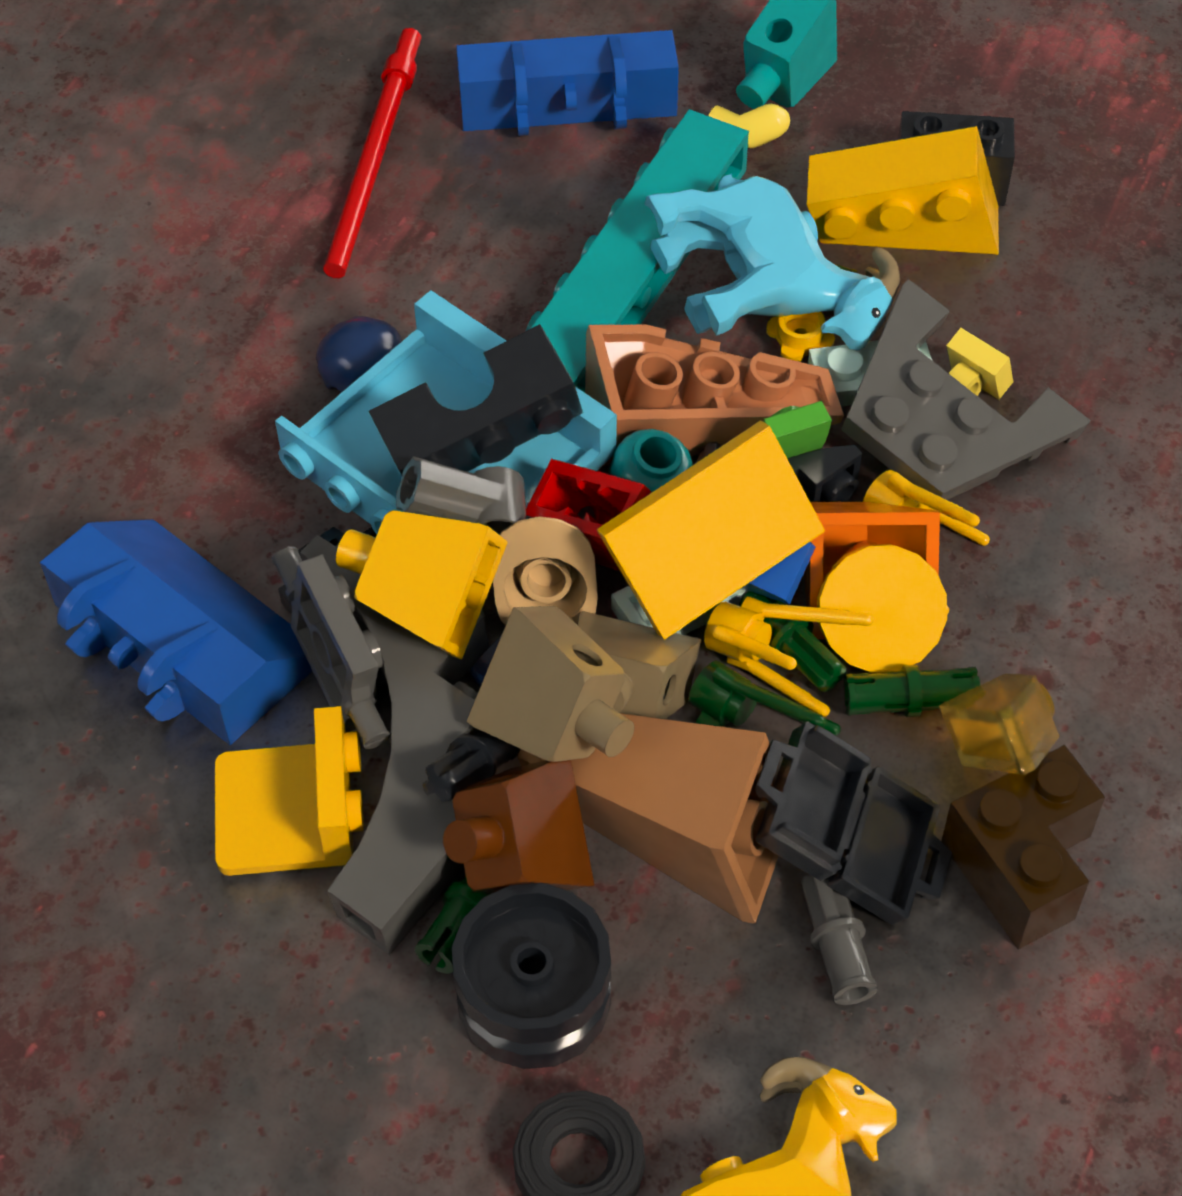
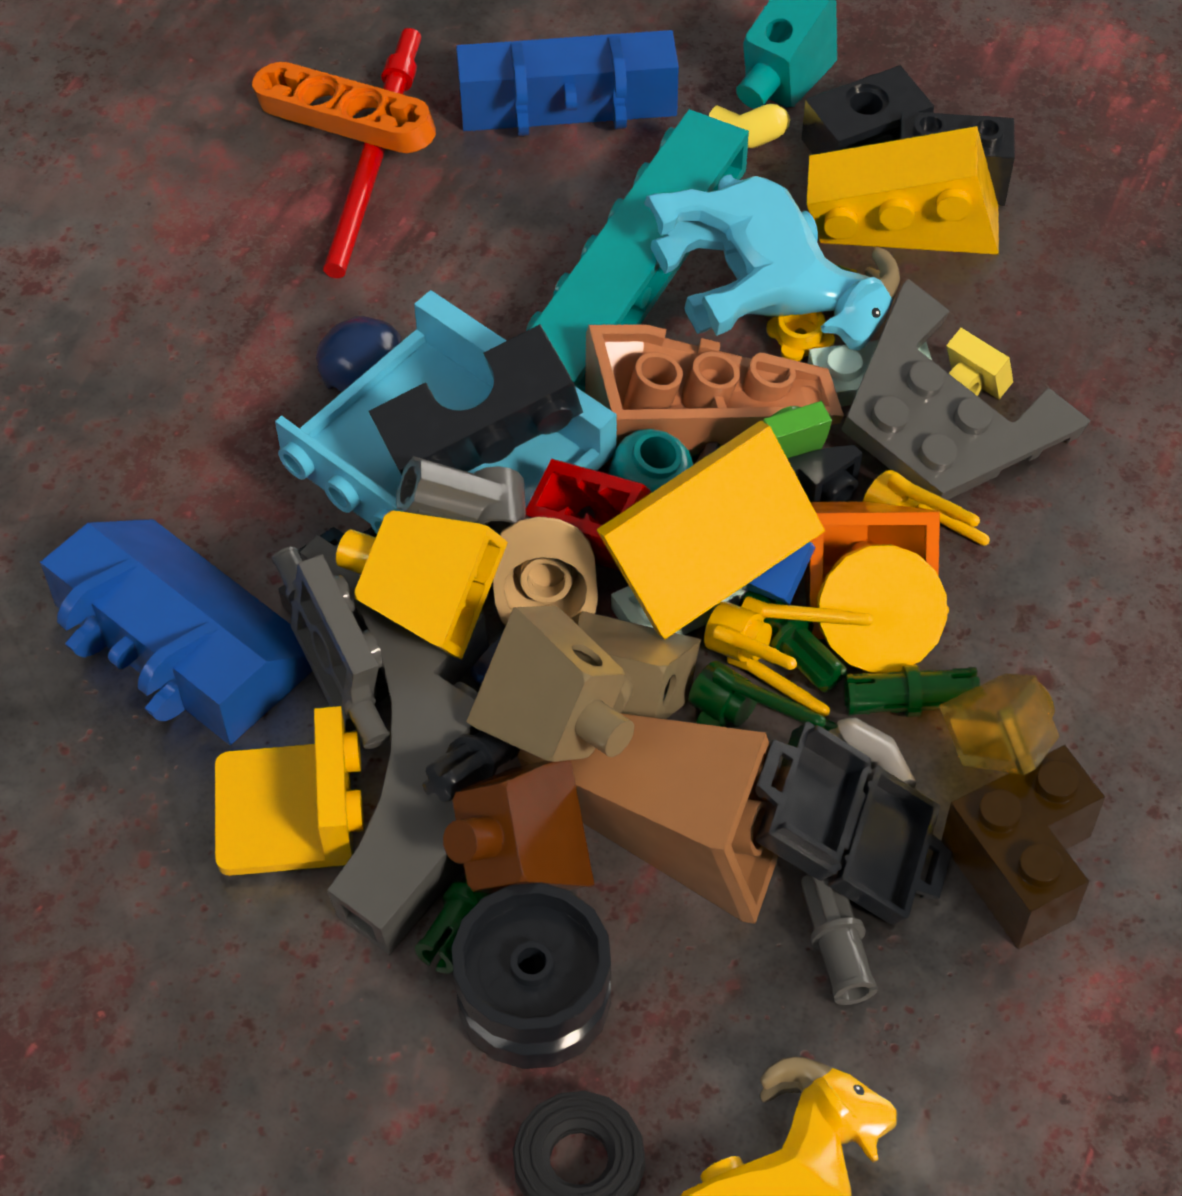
none -> orange beam [252,62,436,153]
none -> black brick [801,65,934,155]
none -> light grey arm [829,717,917,788]

